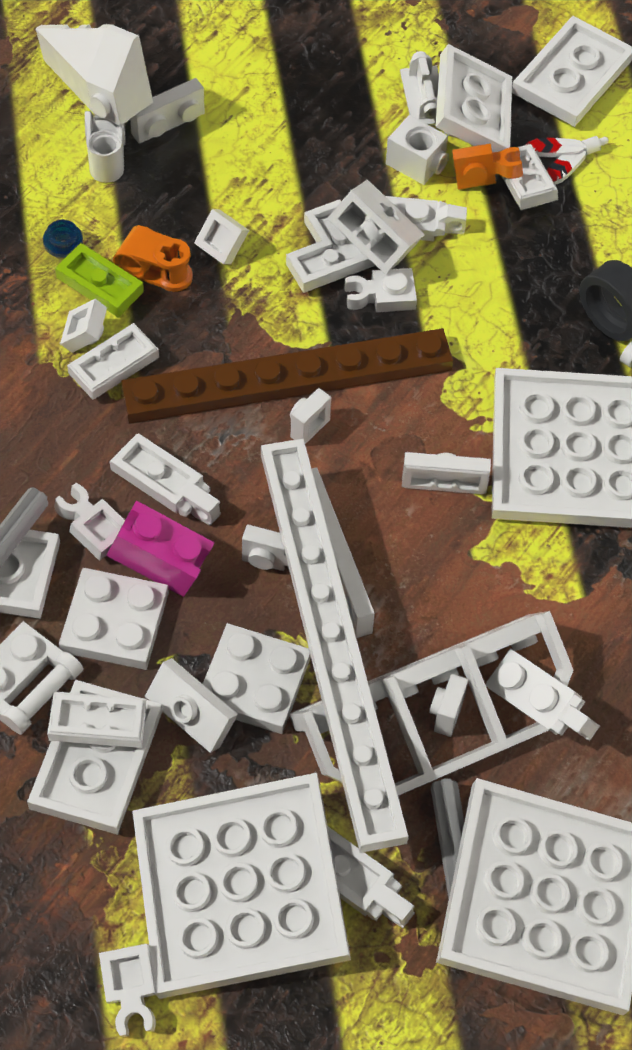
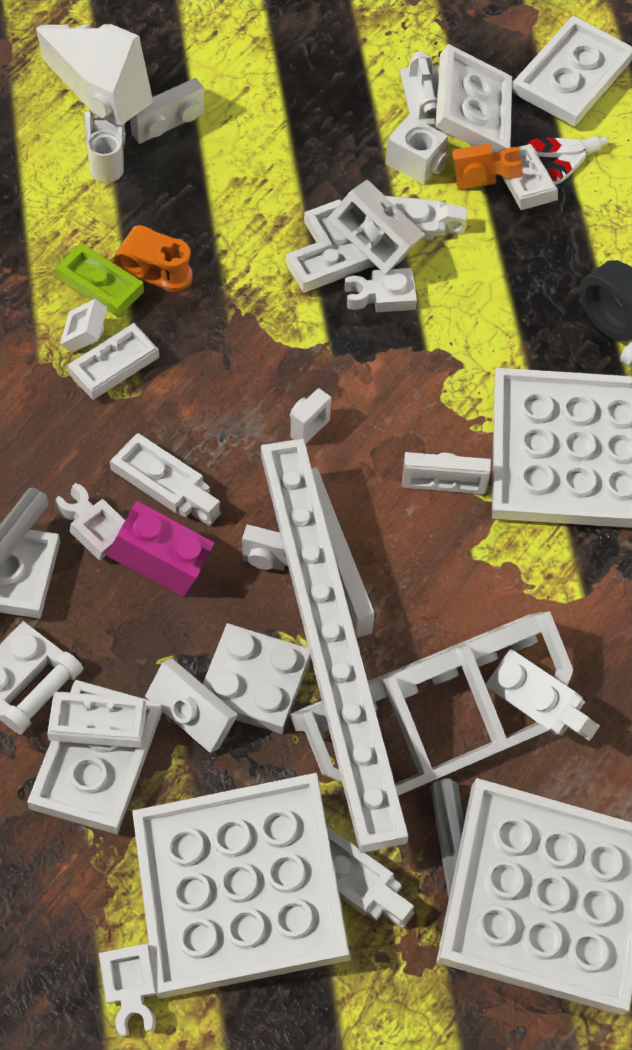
plate [43,219,83,258] -> none
white plate [59,568,169,670] -> none
reddish brown plate [121,328,453,423] -> none
white plate [194,209,250,265] -> none
white plate [429,674,469,737] -> none

